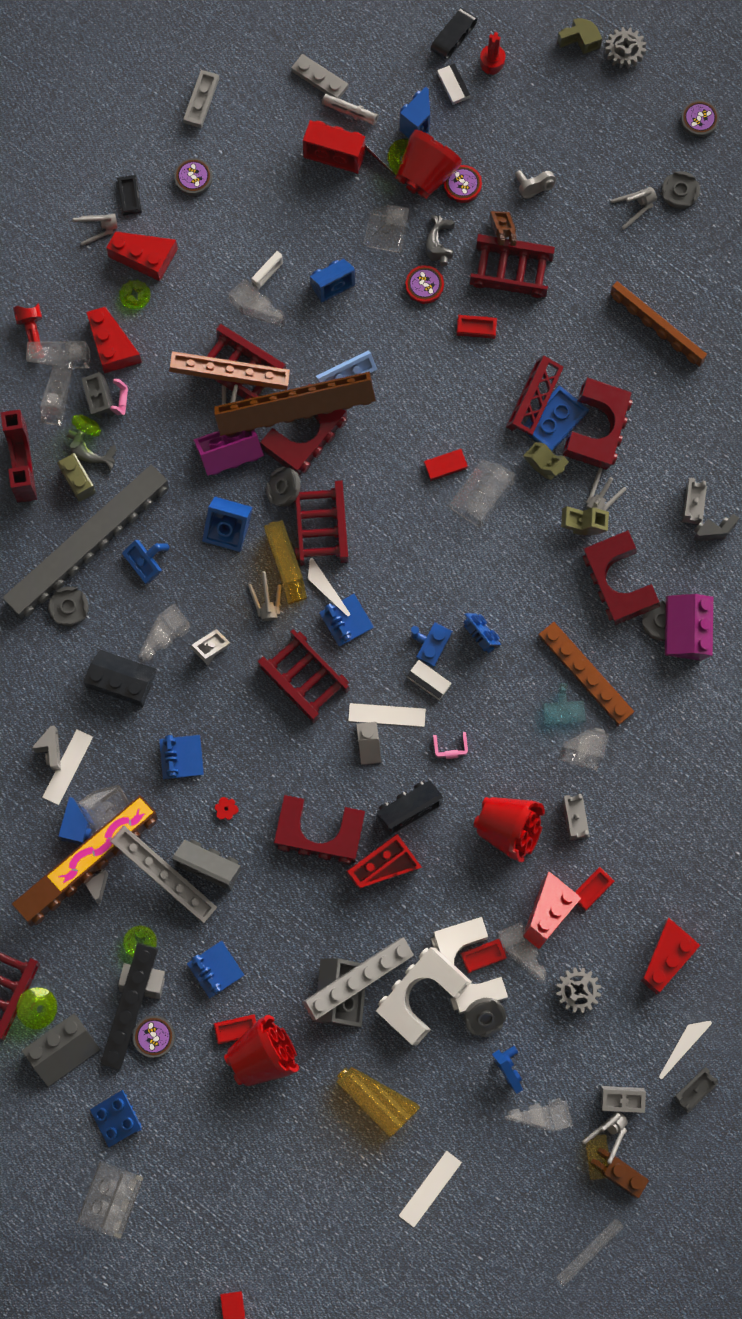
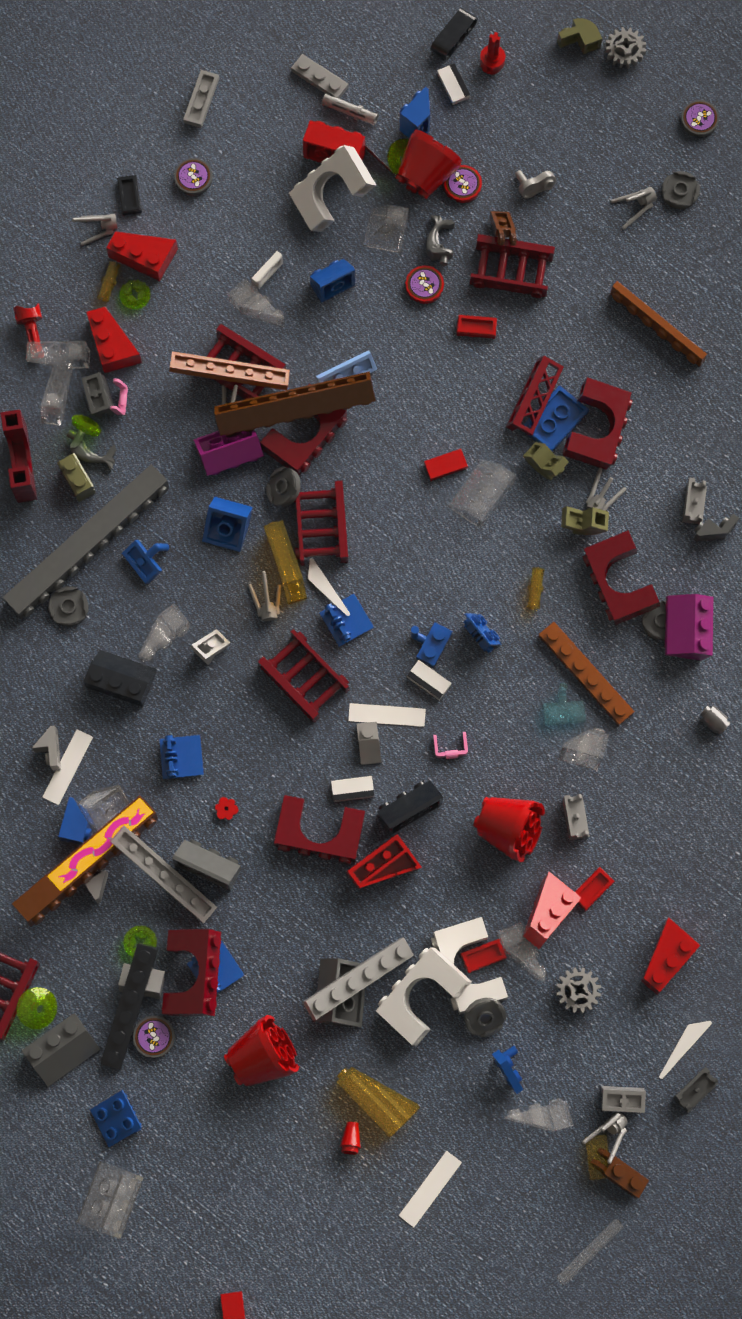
red tile [213,1014,256,1045] -> none
none -> clear yellow pin [97,261,121,302]
none -> dark red arch [162,929,221,1016]
none -> white arch [289,145,376,232]
none -> white tile [331,776,374,802]
none -> red cone [340,1122,361,1155]
none -> clear yellow pin [527,567,545,610]
none -> flat silver brick [700,705,730,735]

